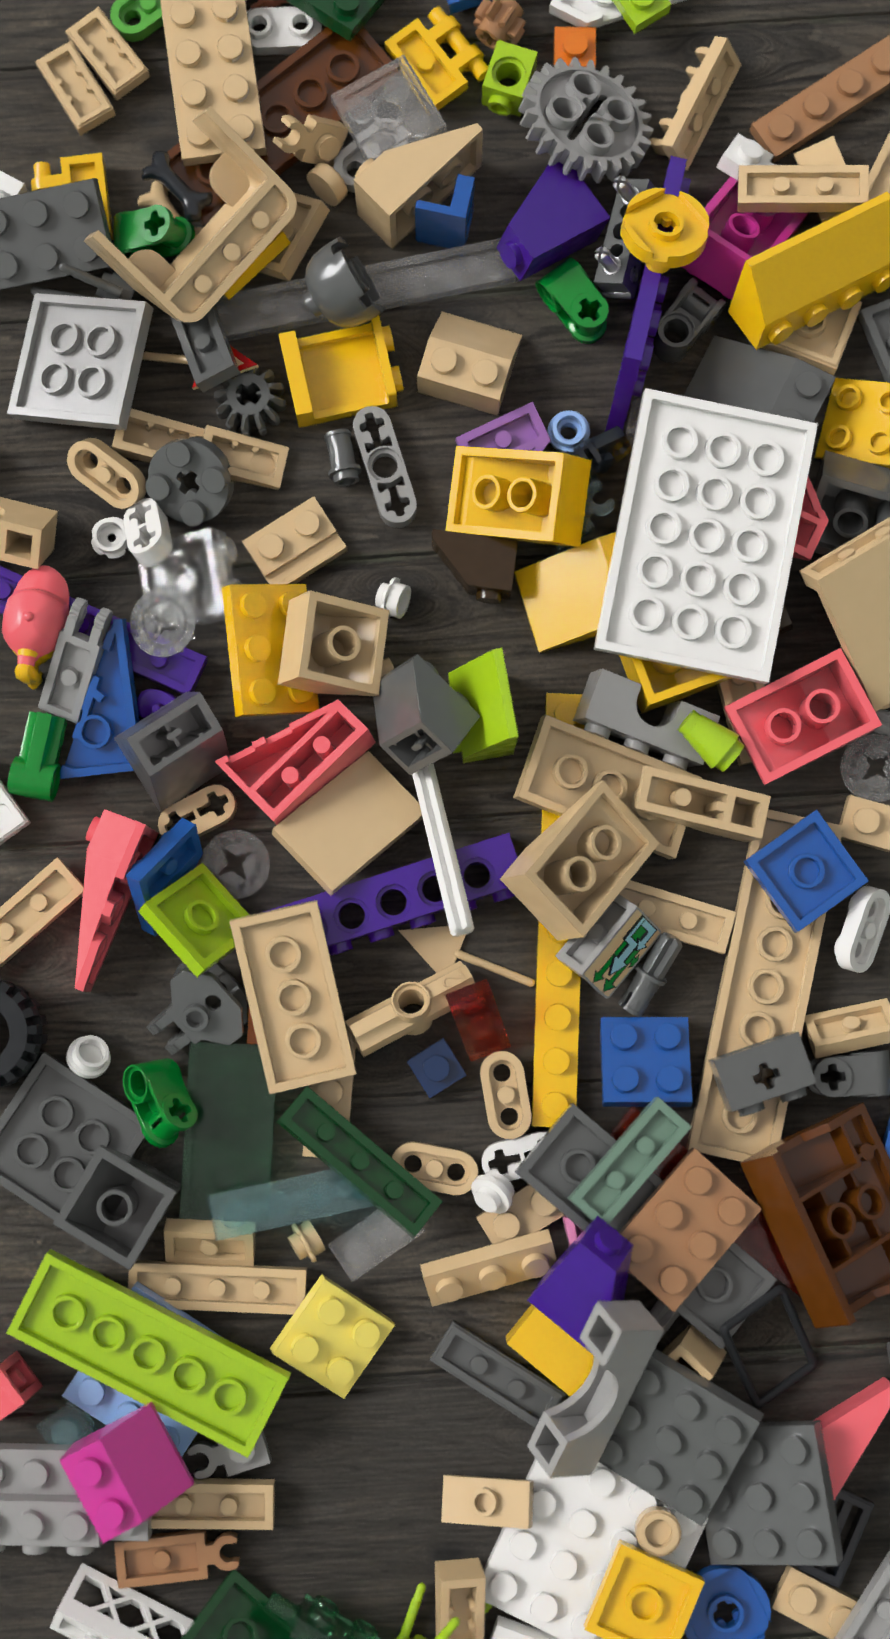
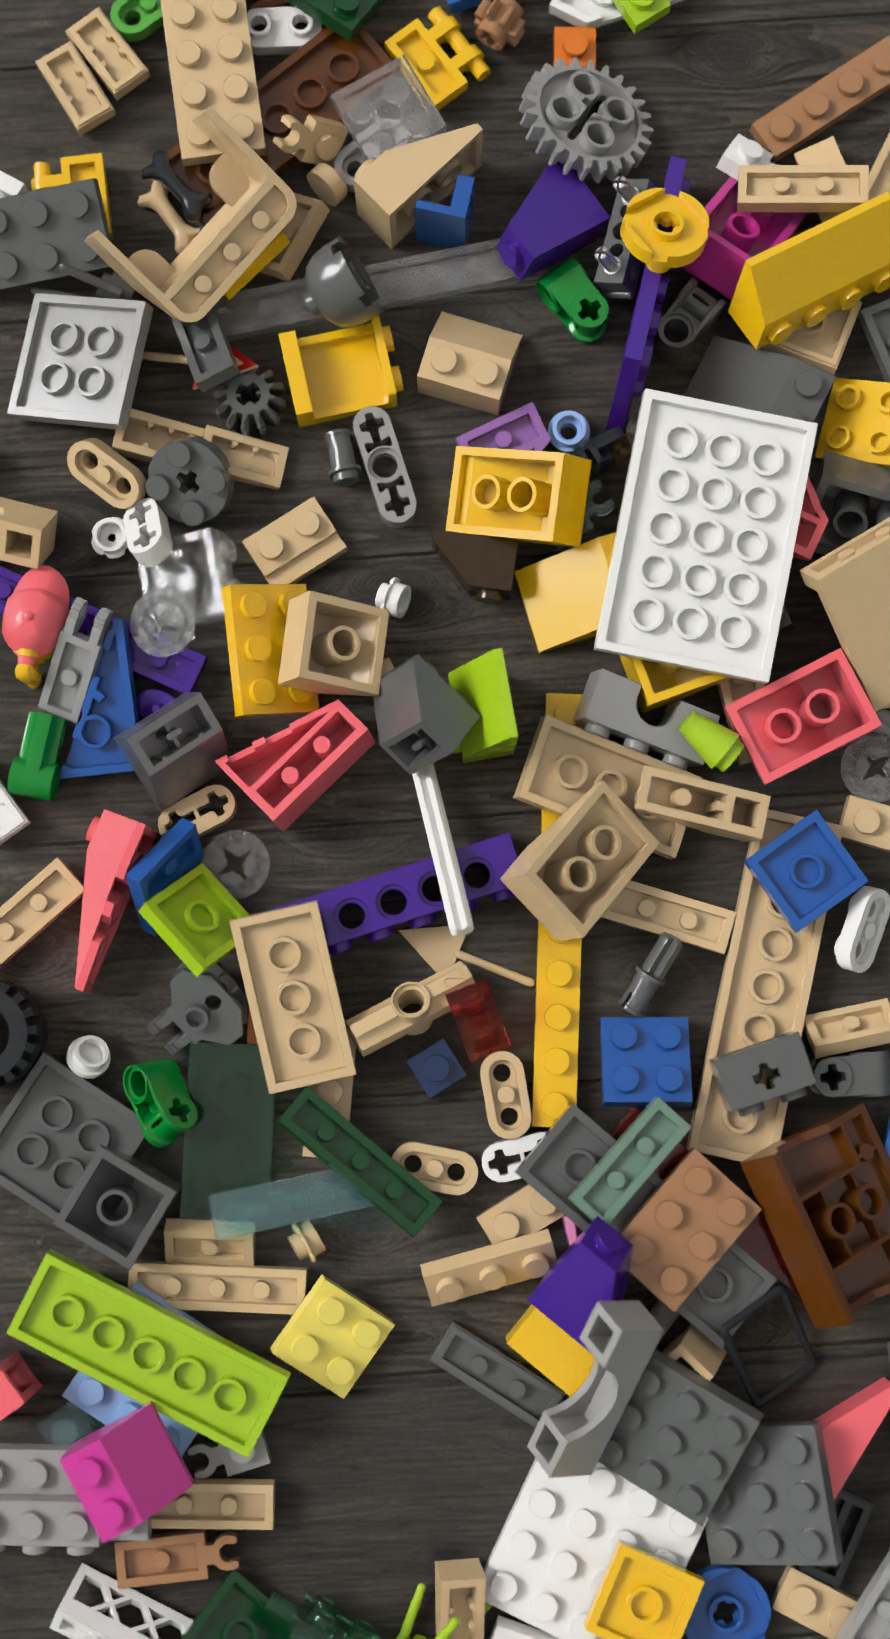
green piece [114,205,195,258] -> none
tan tile [272,751,423,896] -> none
clear plate [328,1209,425,1282] -> none
tan plate [442,1474,534,1529] -> none
white plate [471,1171,514,1214] -> none
lime brick [481,40,538,117] -> none
panel [555,894,661,999] -> none
tan tile [635,1506,681,1557] -> none
tan plate [650,36,742,171] -> none

